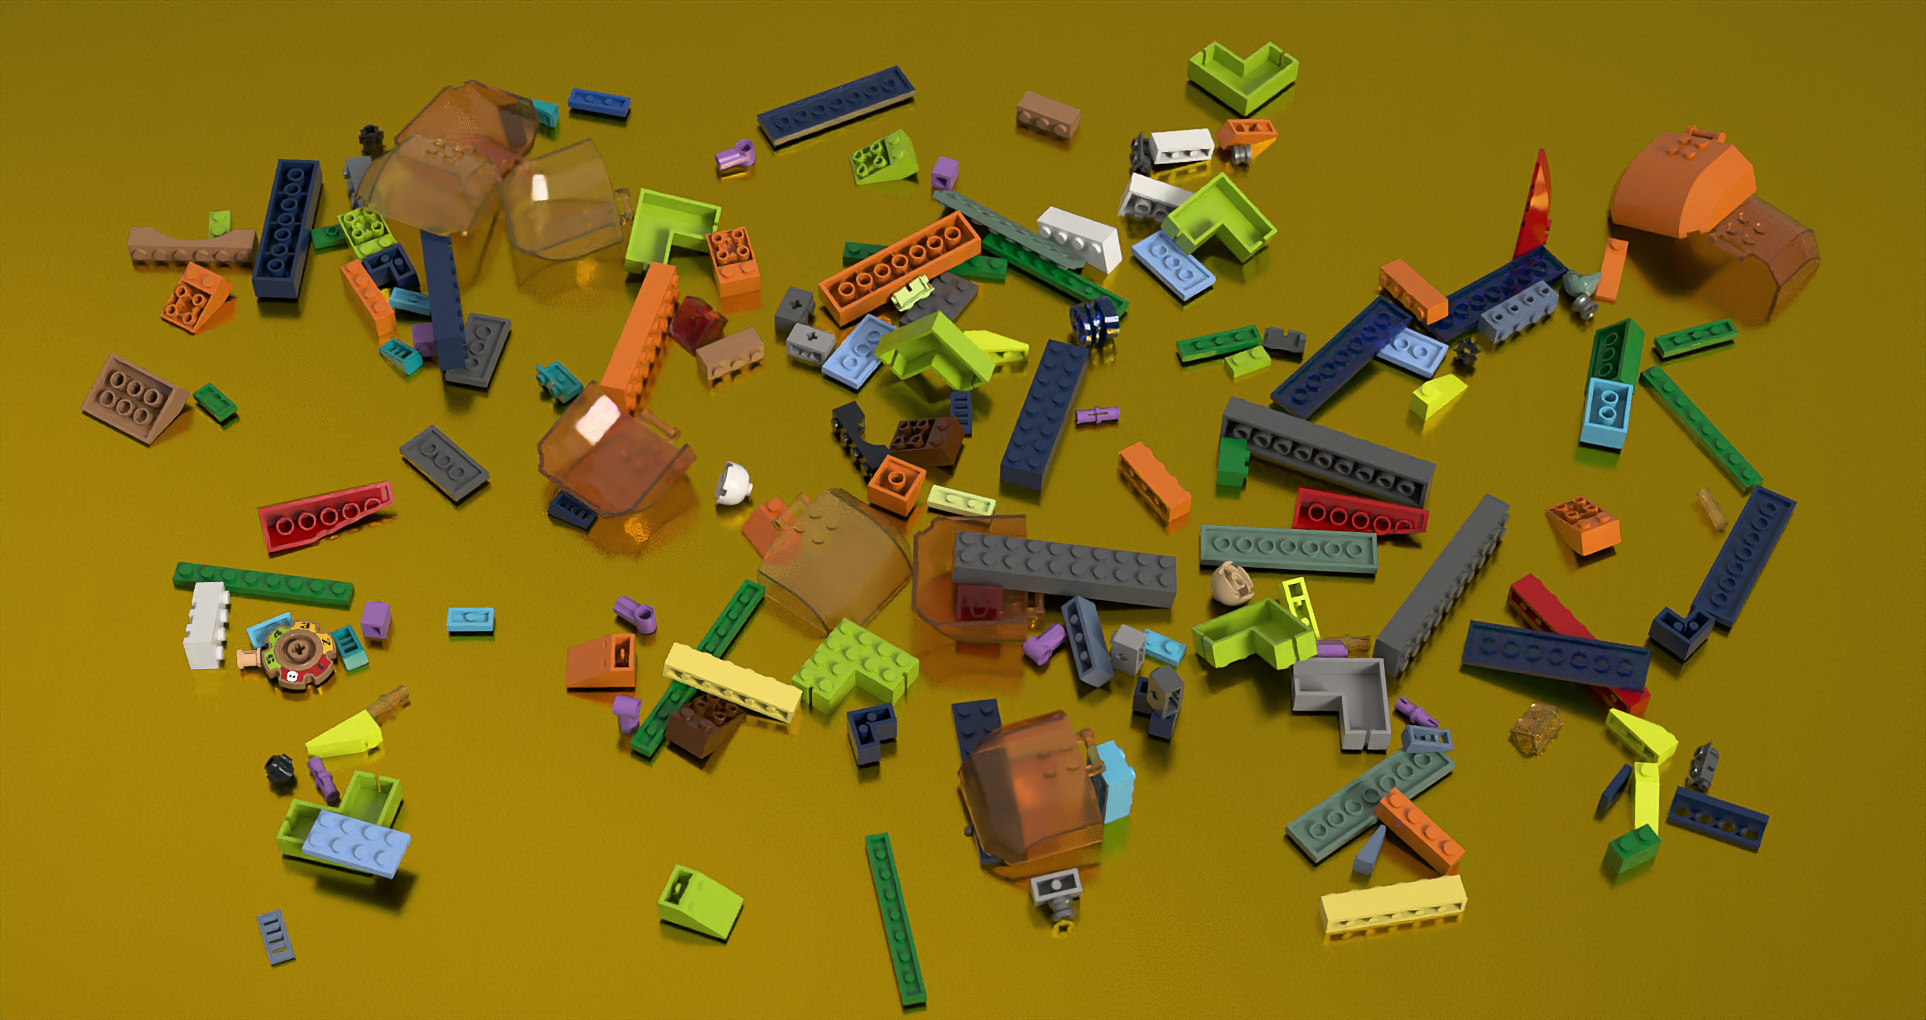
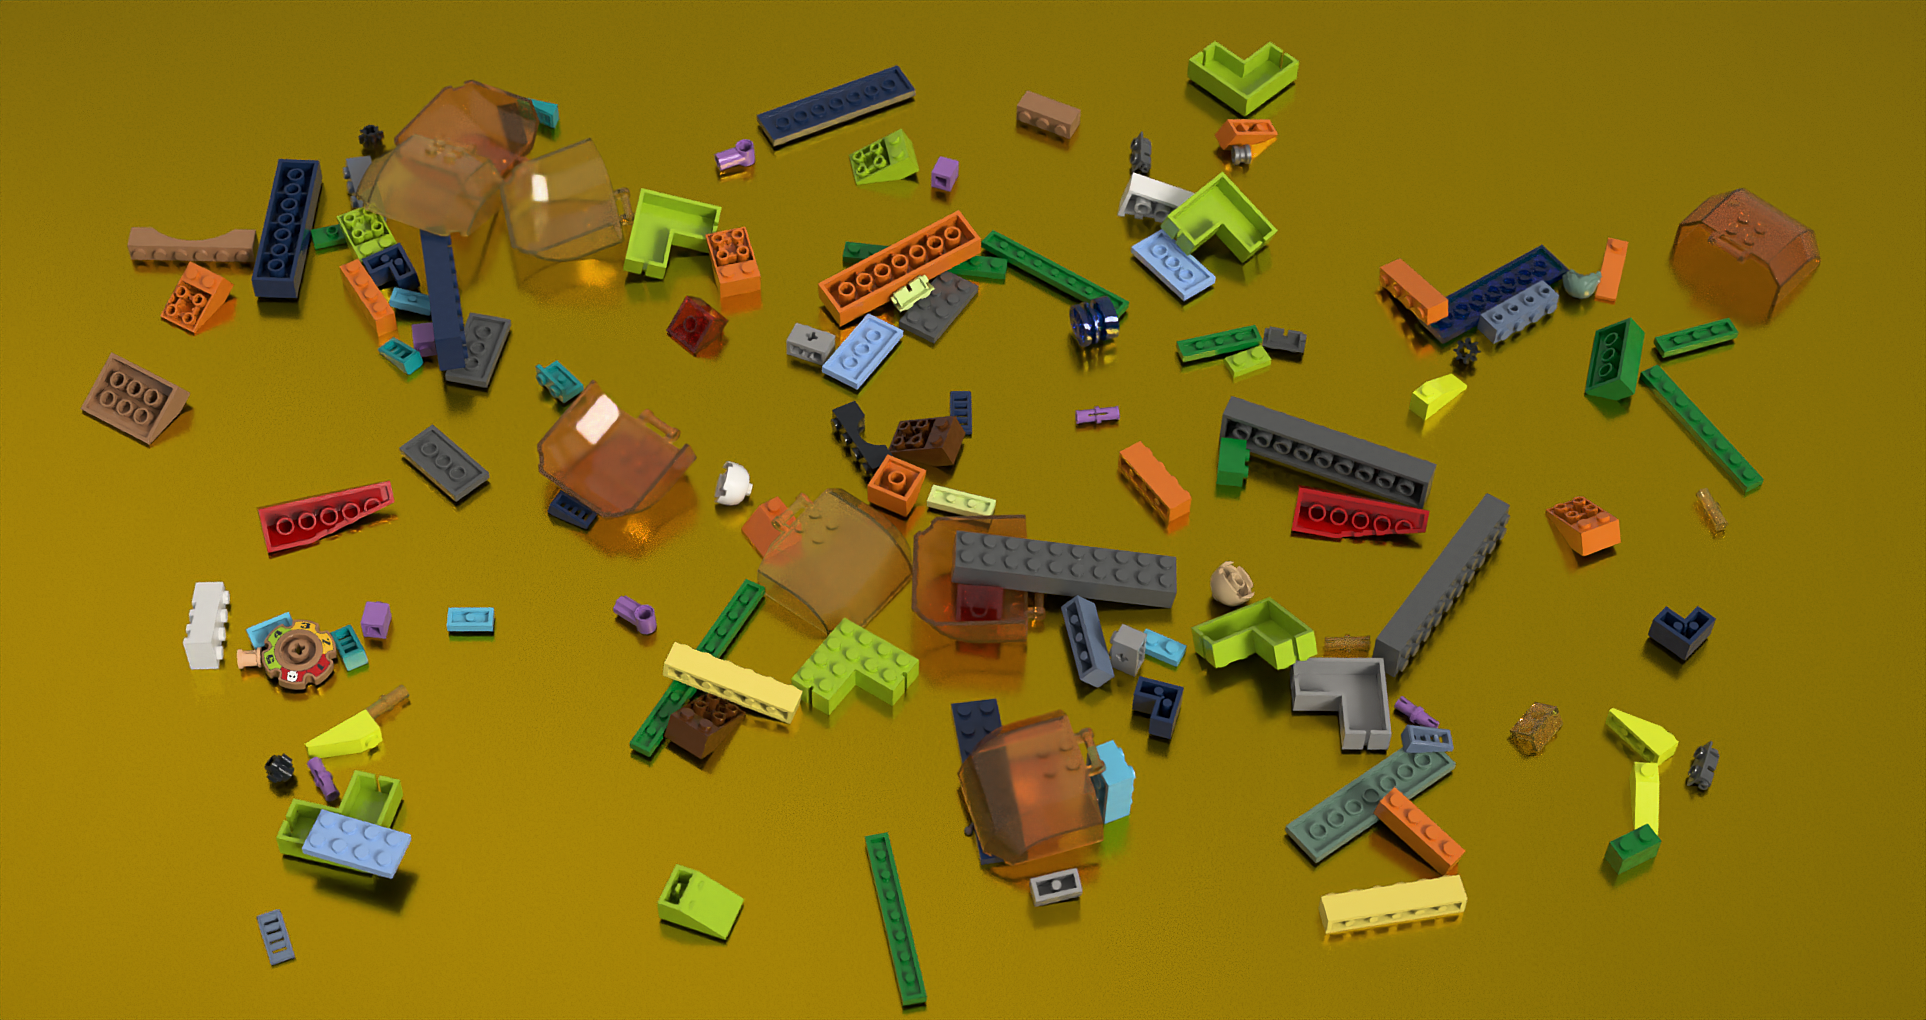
green plate [172,562,354,606] -> none
green plate [193,382,238,422] -> none
lime plate [208,211,232,239] -> none
orange slope [566,634,636,687] -> none
blue plate [568,88,631,117] -> none
orange brick [600,262,680,417] -> none
medium lavender piece [613,694,641,735] -> none
medium nougat brick [696,327,764,380] -> none
dark grey brick [775,286,816,333] -> none
dark blue brick [847,703,897,765] -> none
lime piece [874,310,996,391] -> none
sand green plate [933,190,1087,270] -> none
neon yellow slope [964,330,1029,363] -> none
dark blue brick [1000,339,1089,491] -> none
medium lavender piece [1022,623,1067,665] -> none
white wedge [1037,207,1122,274] -> none
flat silver wheel [1048,895,1076,922] -> none
dark grey brick [1146,664,1185,720] -> none
white brick [1148,128,1215,164] -> none
sand green plate [1200,524,1378,574] -> none
clear blue plate [1270,295,1413,420] -> none
neon yellow slope [1275,577,1321,640] -> none
medium lavender brick [1313,640,1348,658] -> none
sand blue slope [1353,825,1386,876] -> none
light blue plate [1354,314,1449,378] -> none
clear blue plate [1462,620,1652,693] -> none
red brick [1507,573,1651,716] -> none
red wedge [1512,148,1552,262] -> none
flat silver wheel [1572,293,1599,320] -> none
medium azure brick [1580,377,1633,449] -> none
dark blue tile [1598,763,1633,811] -> none
orange windscreen [1609,125,1757,239] -> none
dark blue fence [1667,786,1769,850] -> none
dark blue plate [1690,484,1797,628] -> none

